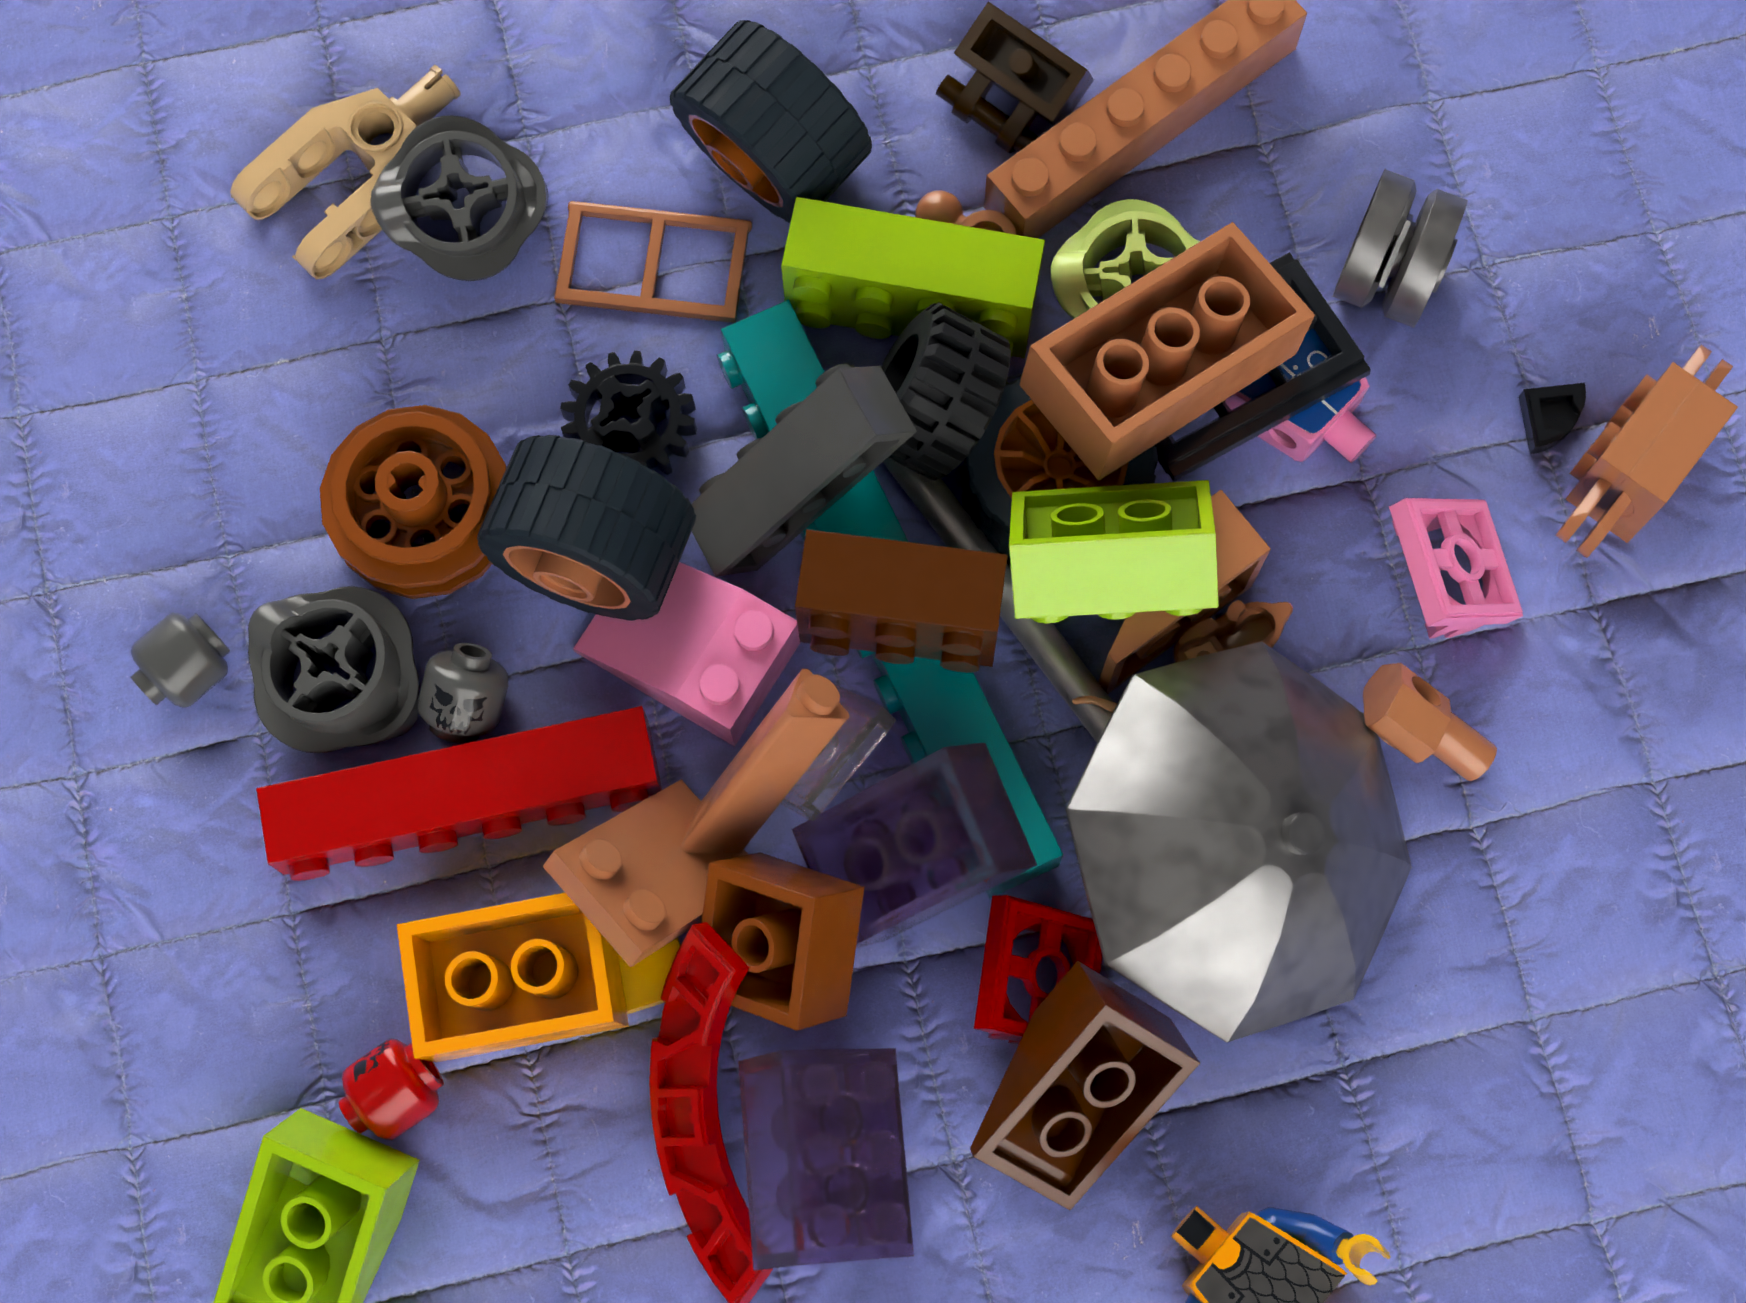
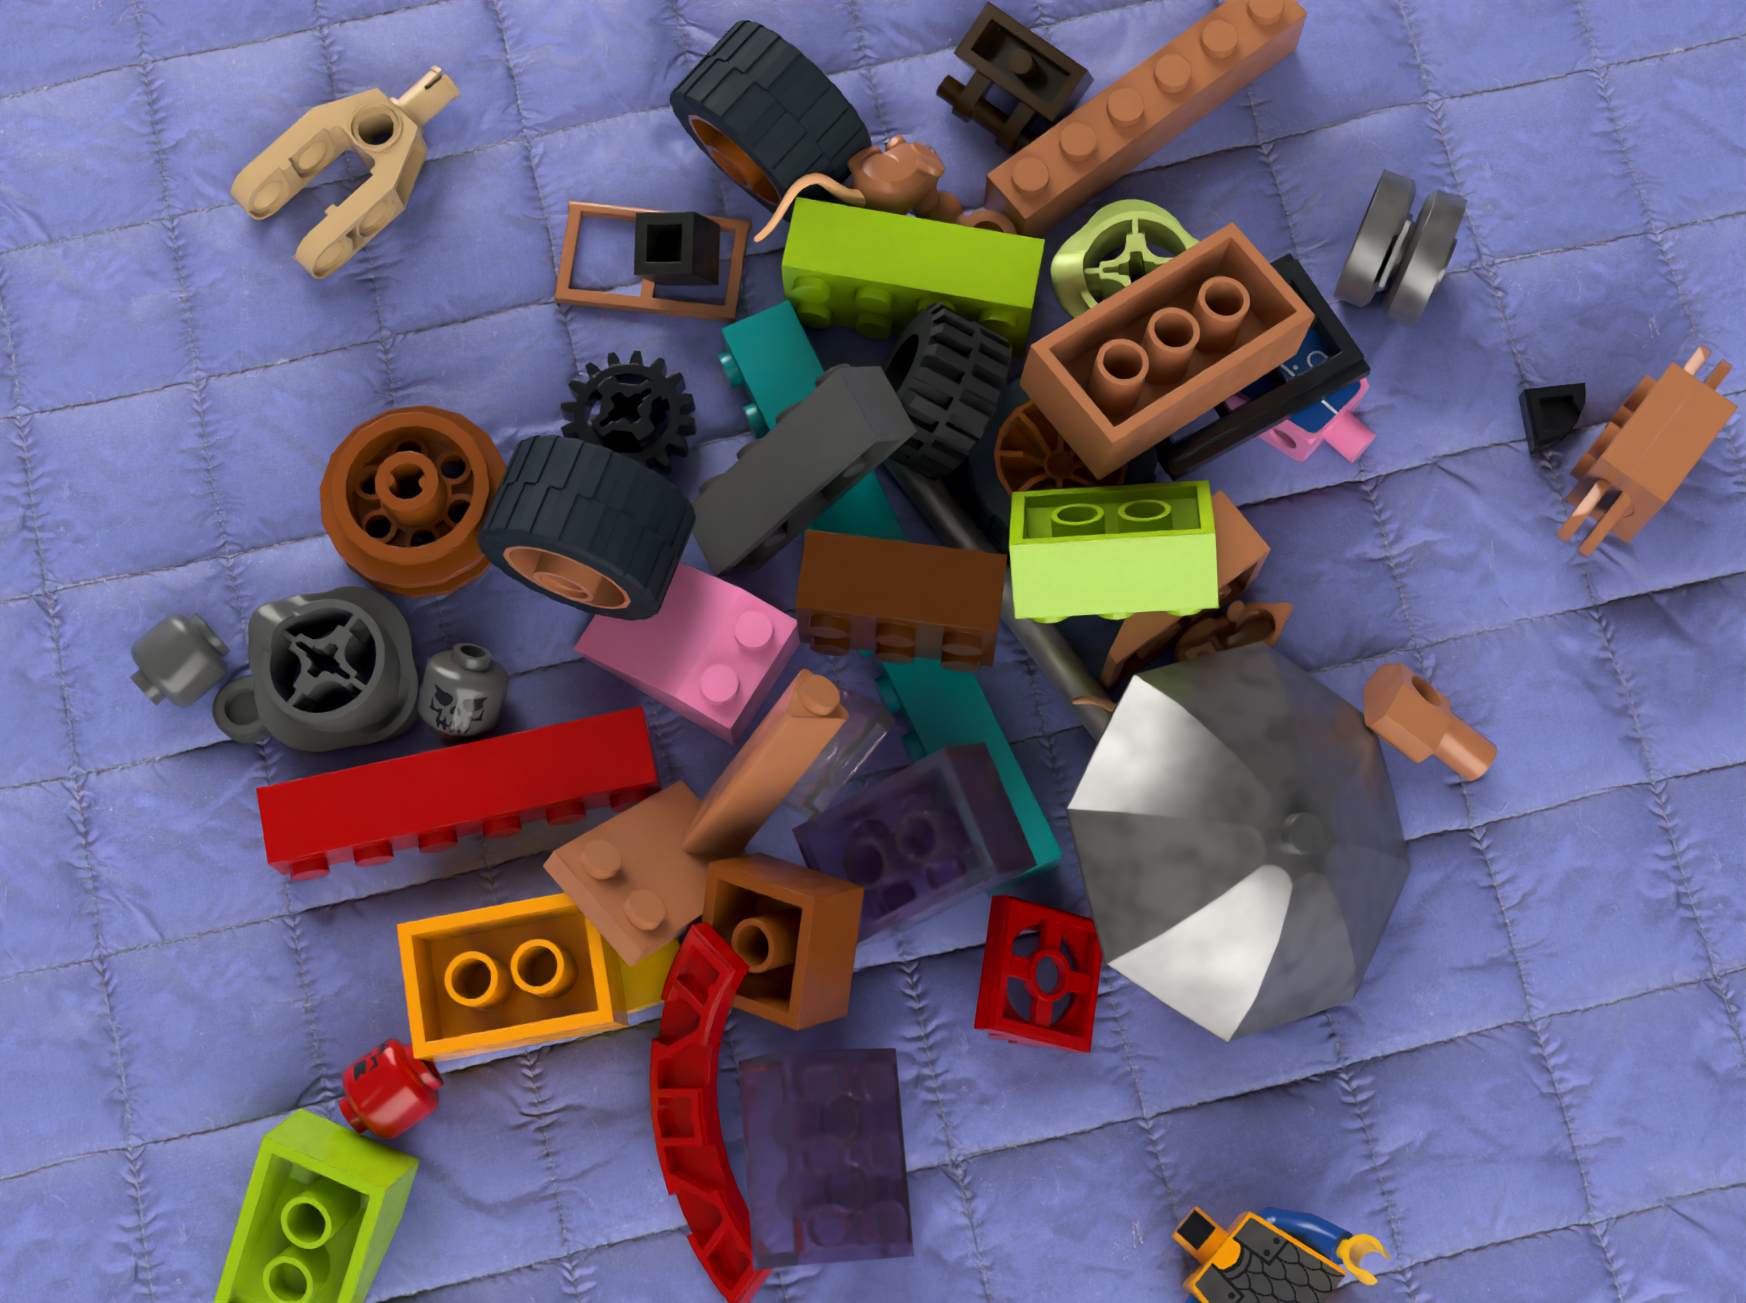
dark grey piece [370,116,548,281] -> none
reddish brown slope [970,961,1200,1210] -> none
bright pink piece [1389,498,1523,639] -> none
none -> dark grey tile [212,677,271,744]
none -> pearl dark grey brick [634,211,720,286]
none -> nougat animal [754,135,946,242]

